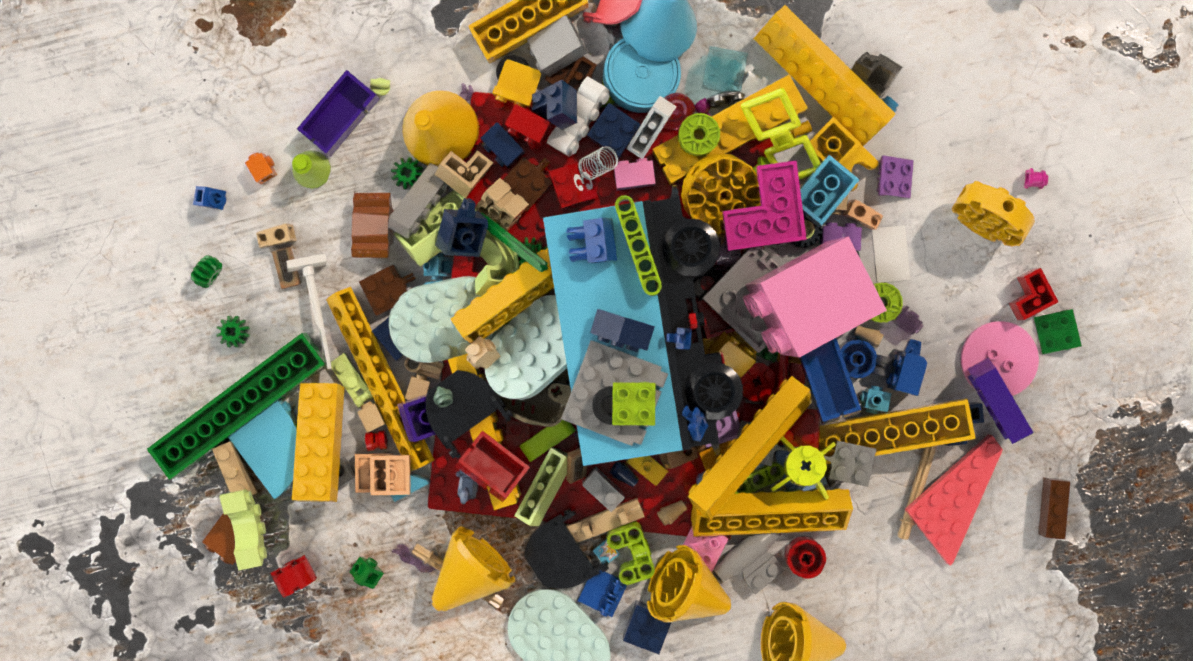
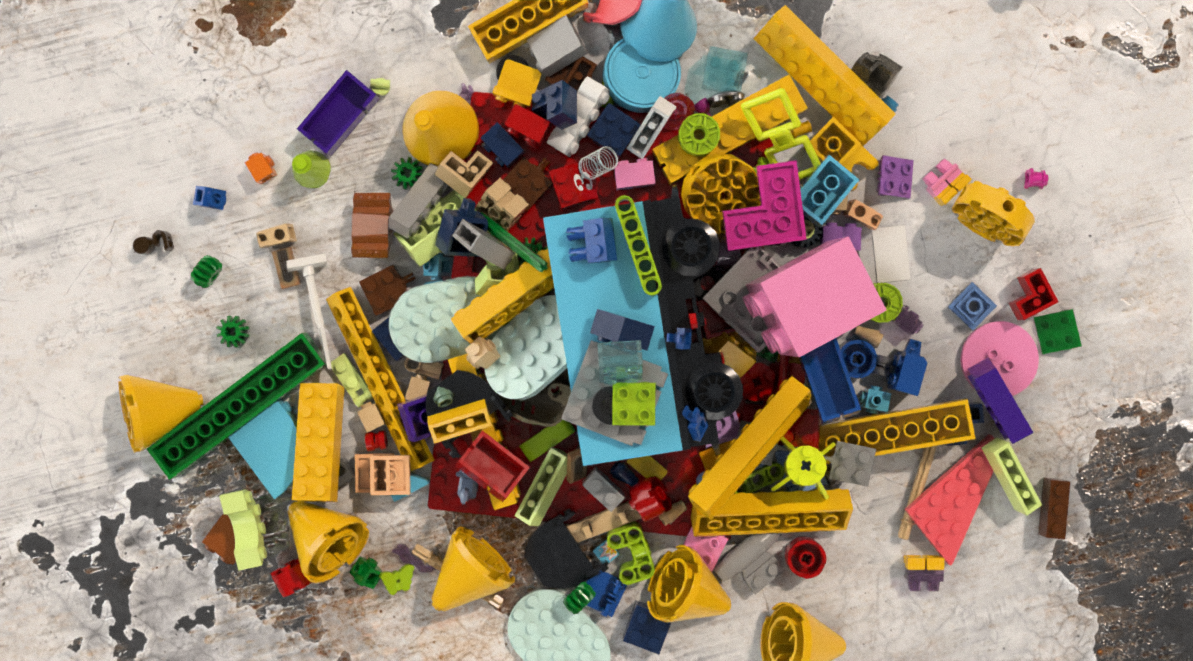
tan brick [212,441,258,495] -> none
medium nougat torso [659,445,705,469] -> none
none -> yellow cone [118,375,203,453]
none -> dark brown leg [133,230,174,255]
none -> yellow cone [288,501,369,583]
none -> lime animal [379,564,414,595]
none -> yellow brick [427,399,492,443]
none -> light grey brick [452,219,515,270]
none -> green gear [563,582,596,614]
none -> clear light blue piece [597,340,643,385]
none -> red brick [629,476,672,522]
none -> hips [903,555,945,591]
none -> bright pink hips [922,159,972,206]
none -> medium blue piece [948,282,997,331]
none -> yellowish green brick [982,437,1042,516]

